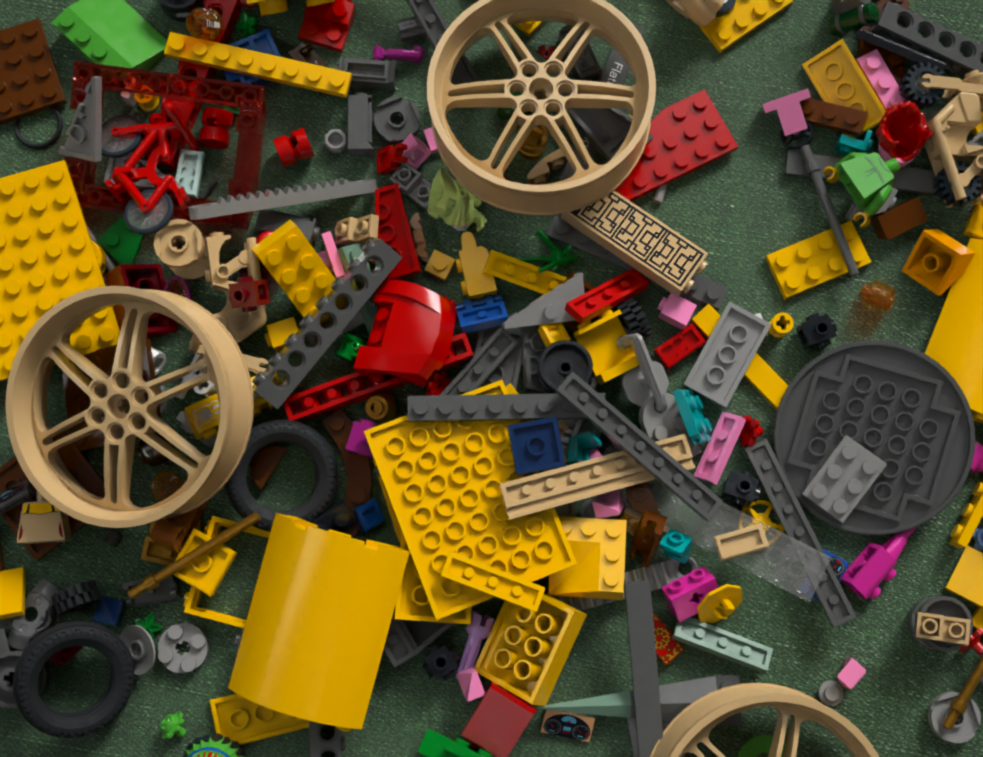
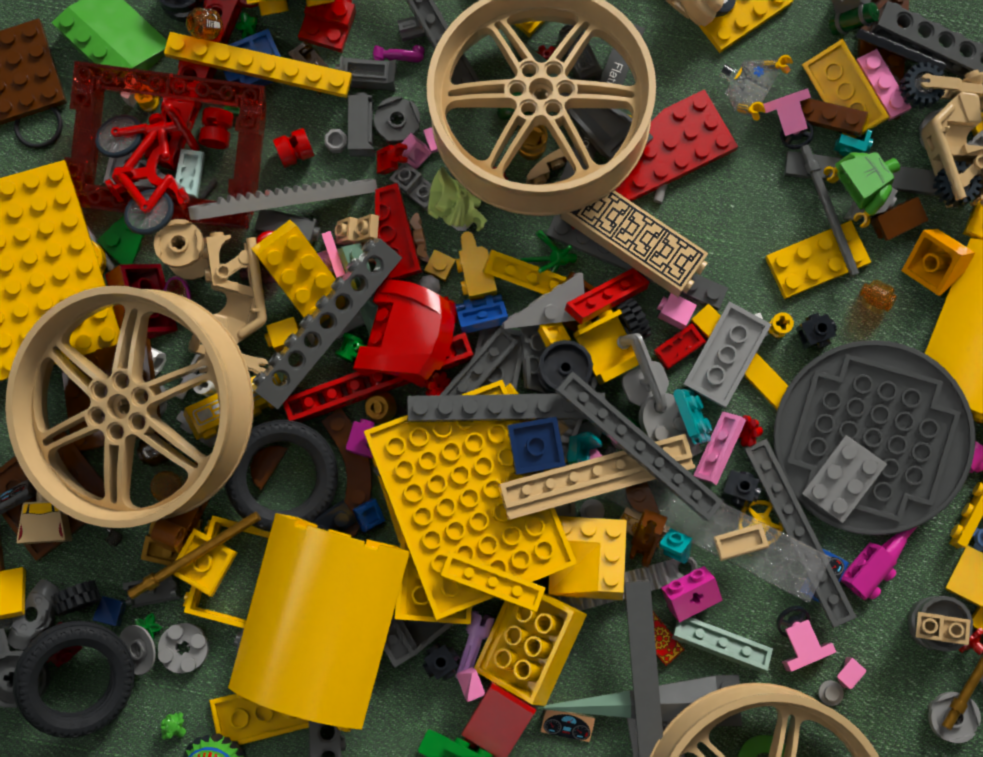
light grey wing [59,76,102,162] -> none
dark red brick [228,276,270,312] -> none
bright pink slope [592,490,625,518] -> none
yellow piece [697,584,743,623] -> none
red hair [876,101,933,168] -> none
none -> light grey tile [418,275,441,294]
none -> clear torso [719,55,793,121]
none -> bright pink piece [776,606,836,672]

